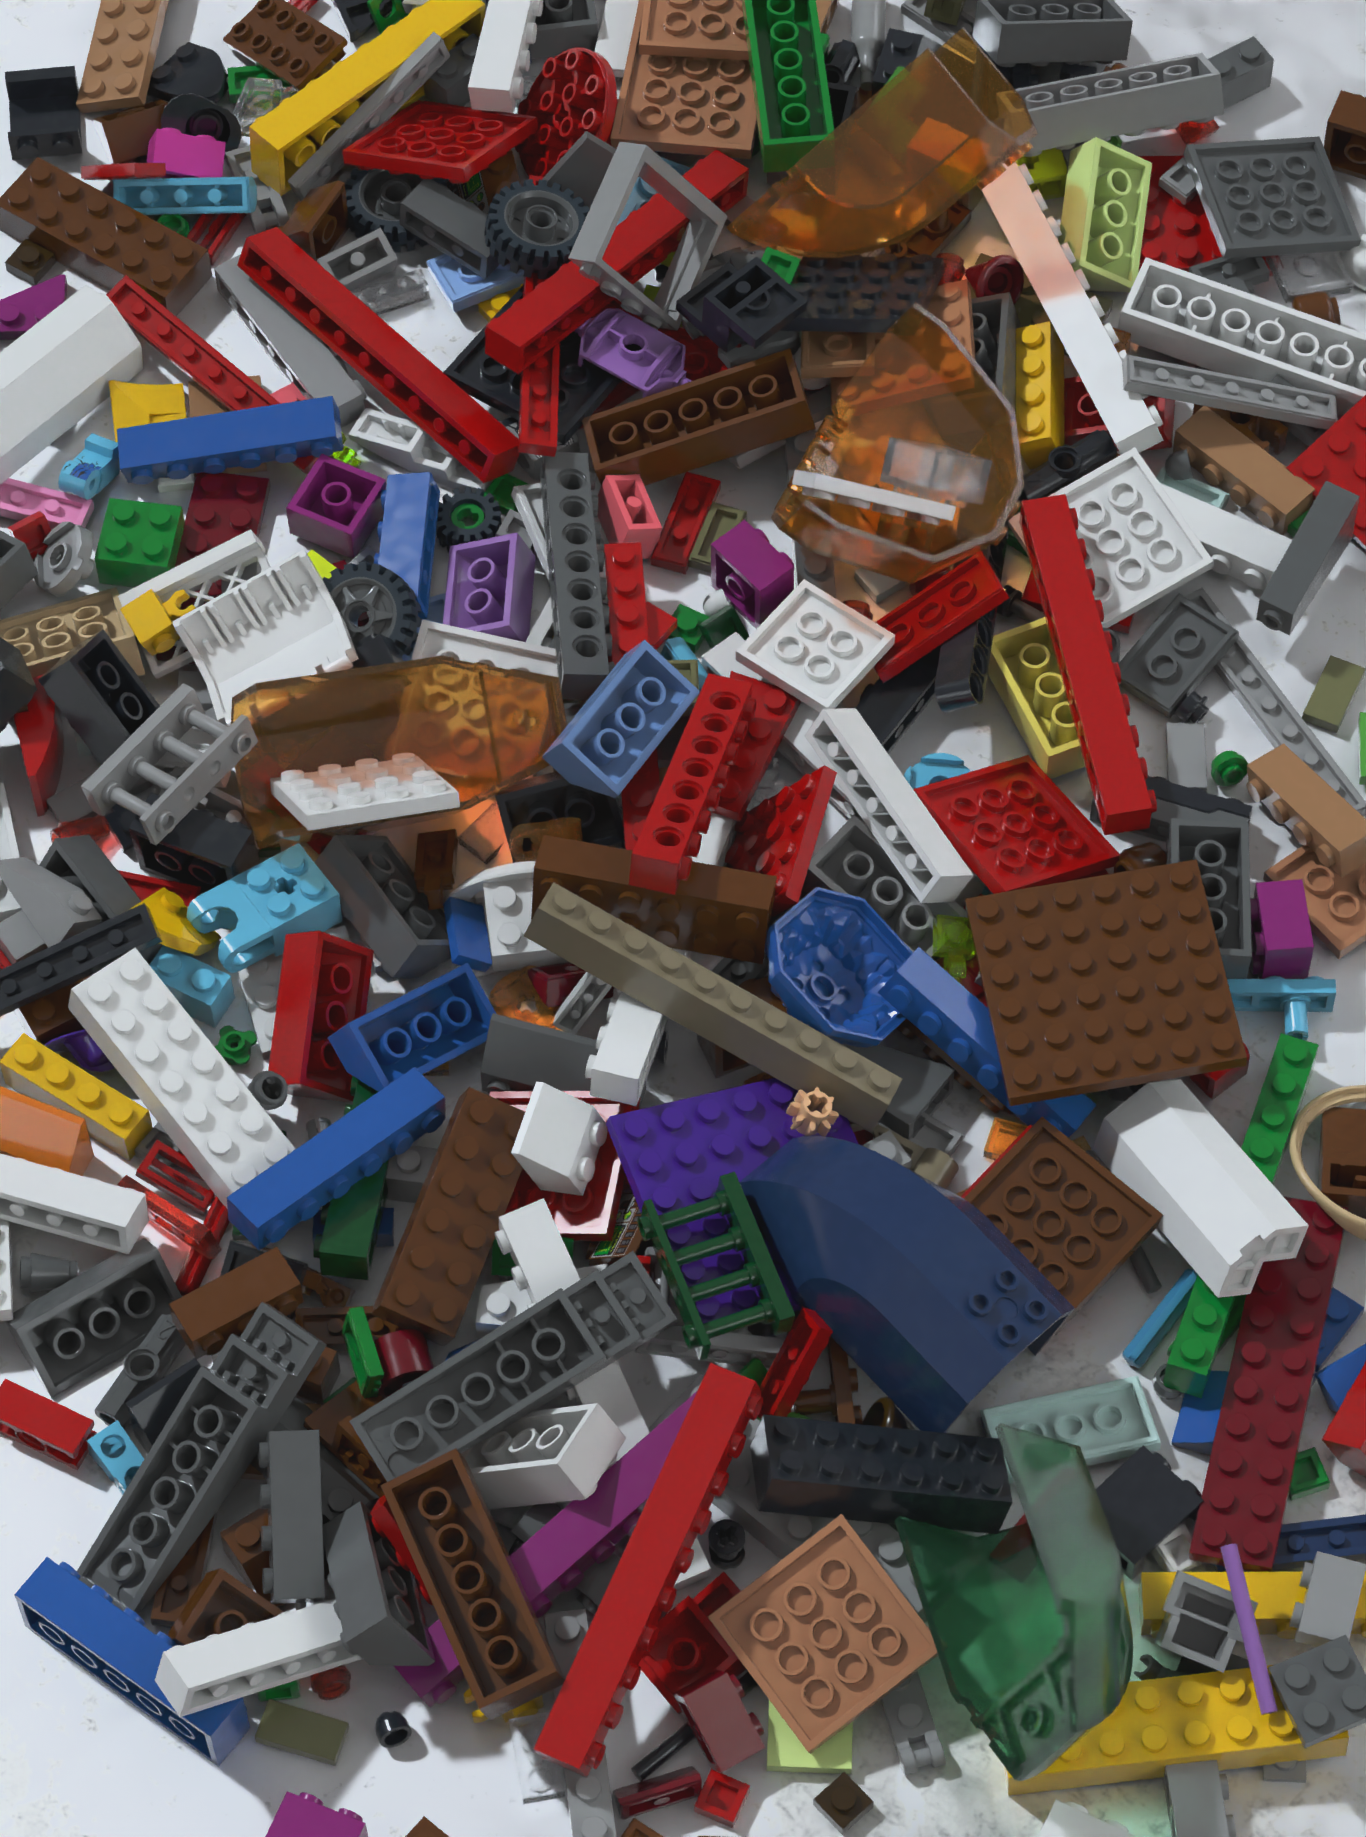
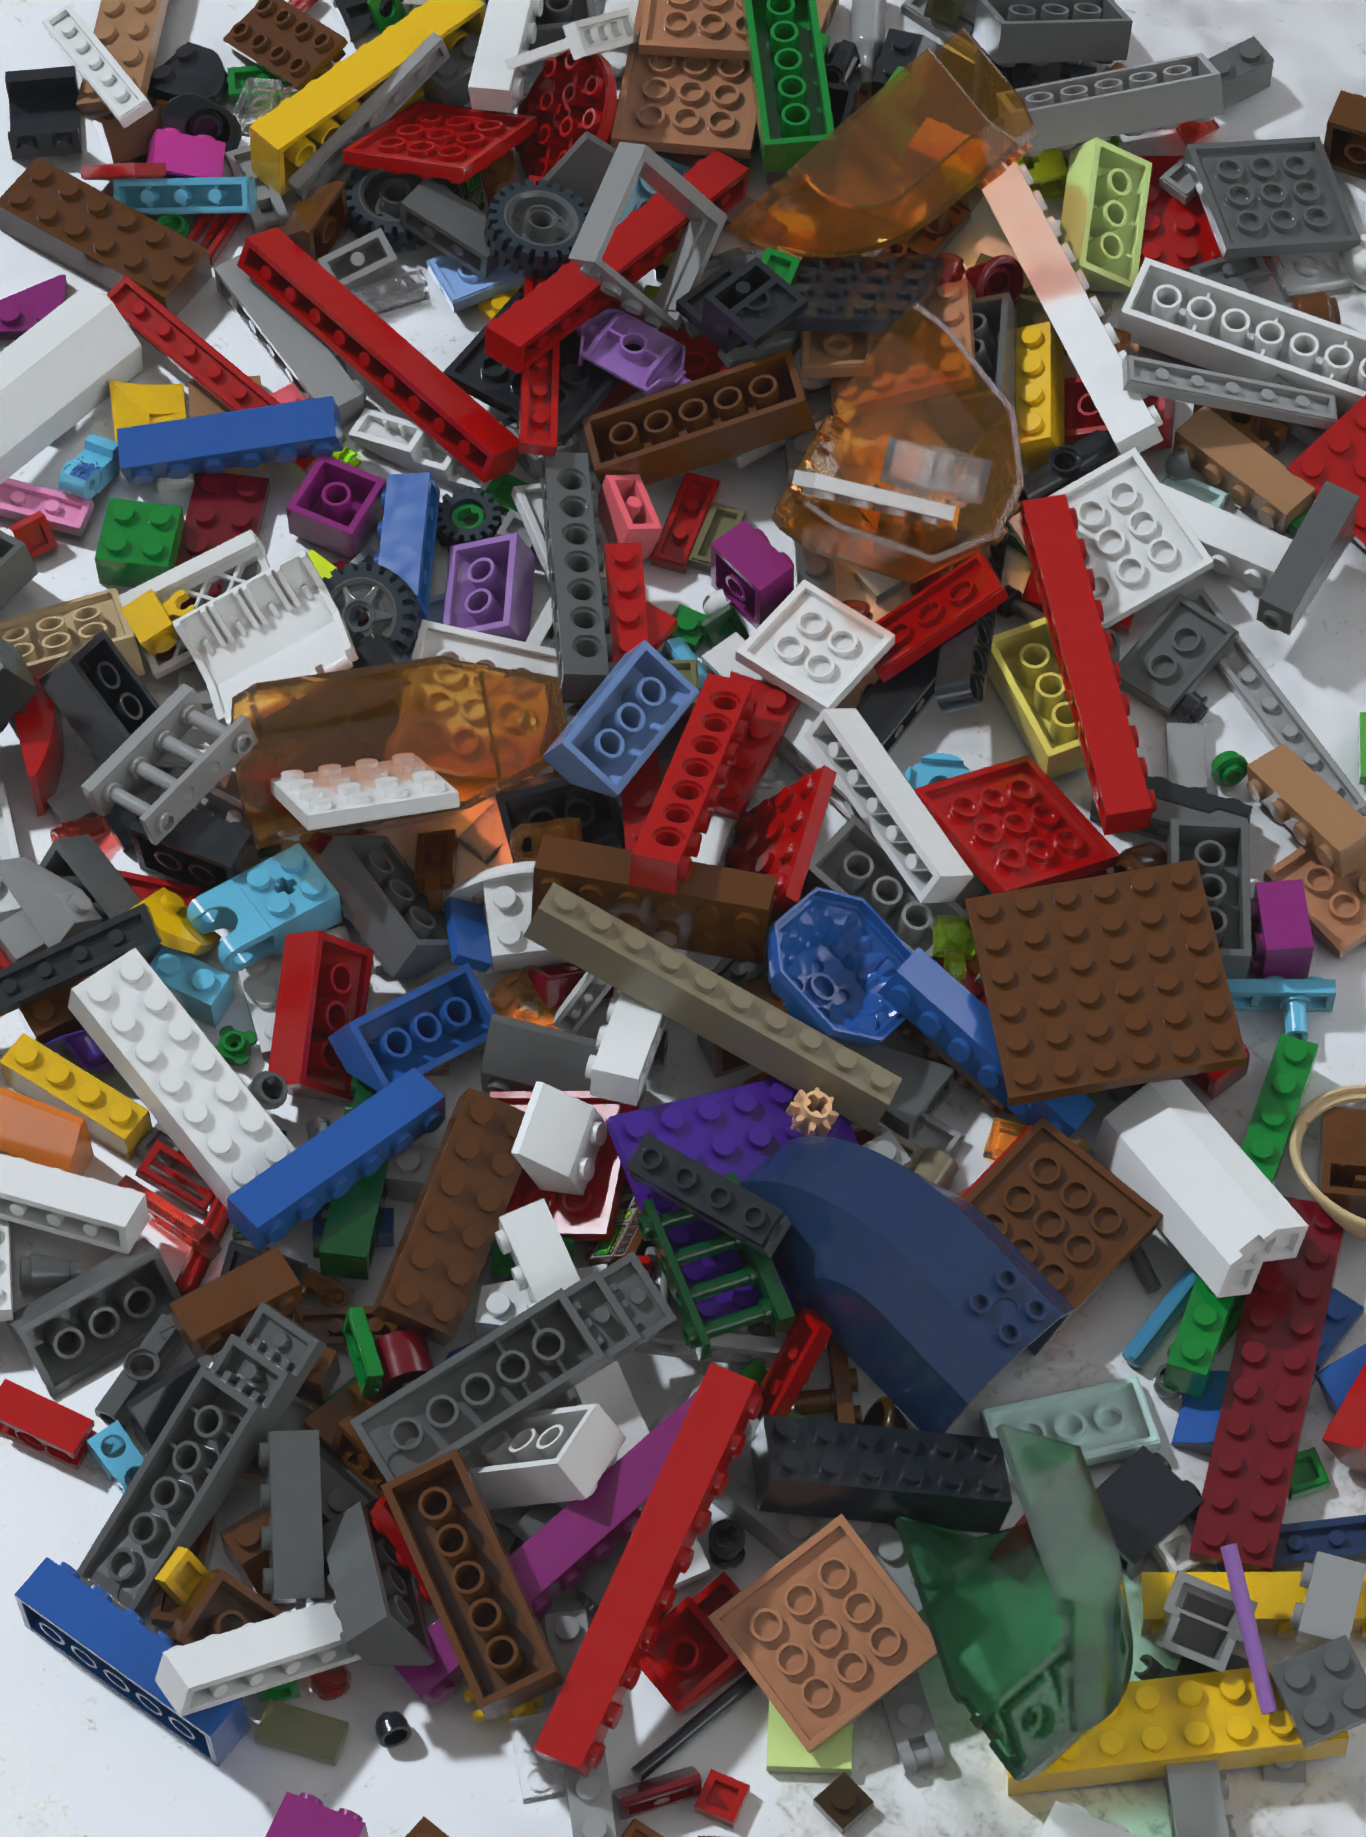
dark brown plate [5,238,56,285] -> none
light grey plate [34,522,94,597] -> none
dark red brick [673,1669,765,1773] -> none
olive tile [1302,655,1366,733] -> none
none -> white tile [41,4,154,129]
none -> yellow plate [154,1546,209,1606]
none -> white fence [505,8,639,70]
none -> black piece [625,1133,792,1258]

